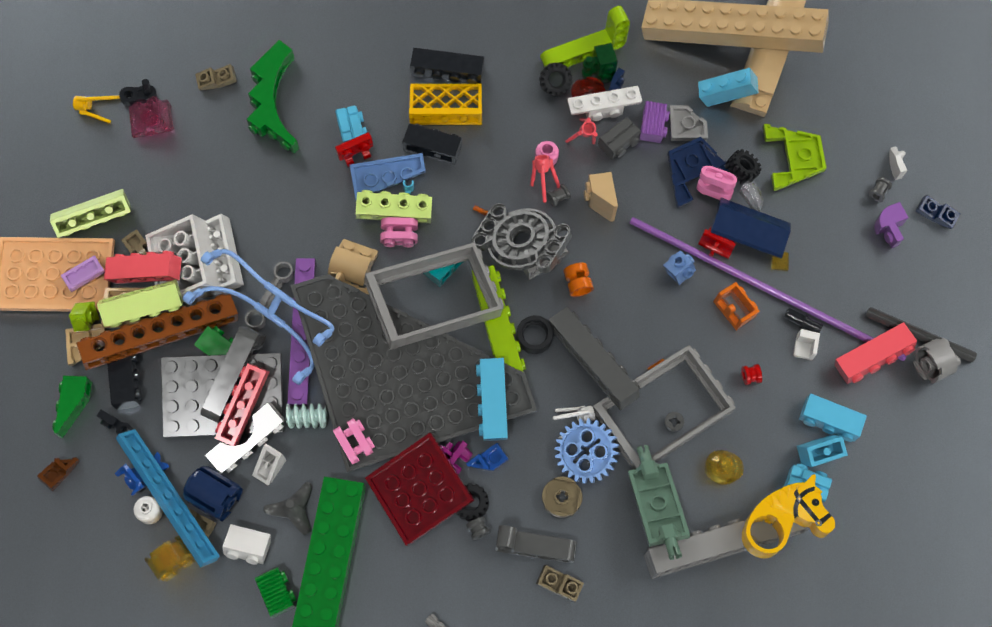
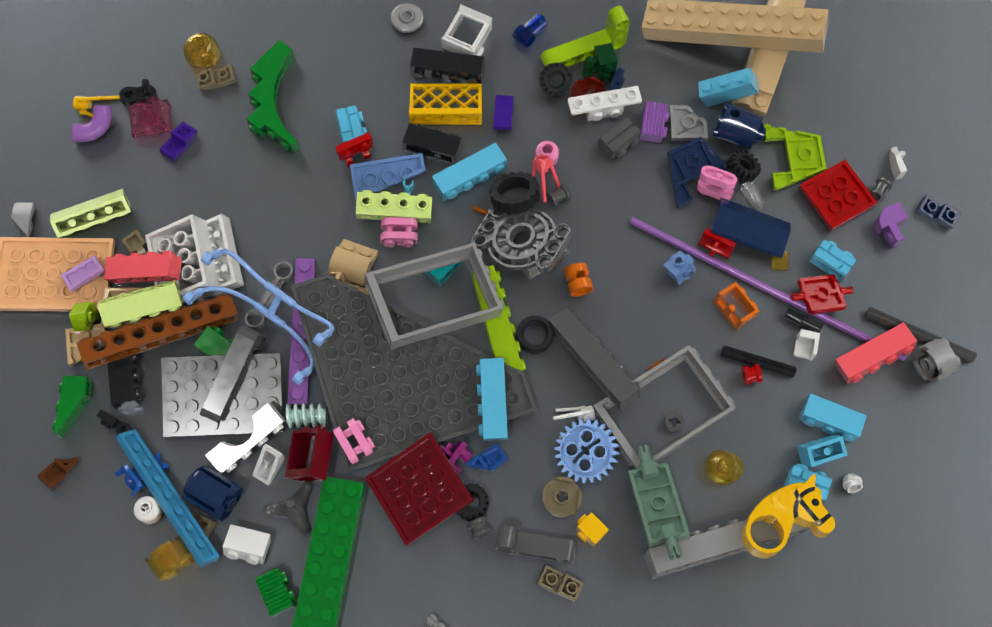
coral brick [215,363,270,446] -> none
coral plant [565,118,598,145] -> none
tan slope [584,172,618,222] -> none
none -> light grey slope [11,203,35,237]
none -> medium lavender cylinder [72,105,112,142]
none -> dark purple slope [159,122,198,162]
none -> clear yellow cylinder [183,32,220,69]
none -> dark red window [284,426,334,482]
none -> light grey wheel [391,3,424,33]
none -> medium azure brick [432,142,507,201]
none -> white piece [441,4,492,56]
none -> black tyre [489,171,540,215]
none -> dark purple slope [493,95,514,130]
none -> clear blue piece [512,14,548,48]
none -> yellow brick [576,512,609,547]
none -> dark blue cylinder [712,102,766,150]
none -> black axle [721,346,797,377]
none -> red plate [790,274,854,315]
none -> red plate [799,160,878,231]
none -> medium azure brick [809,239,856,282]
none -> white plate [842,473,863,494]

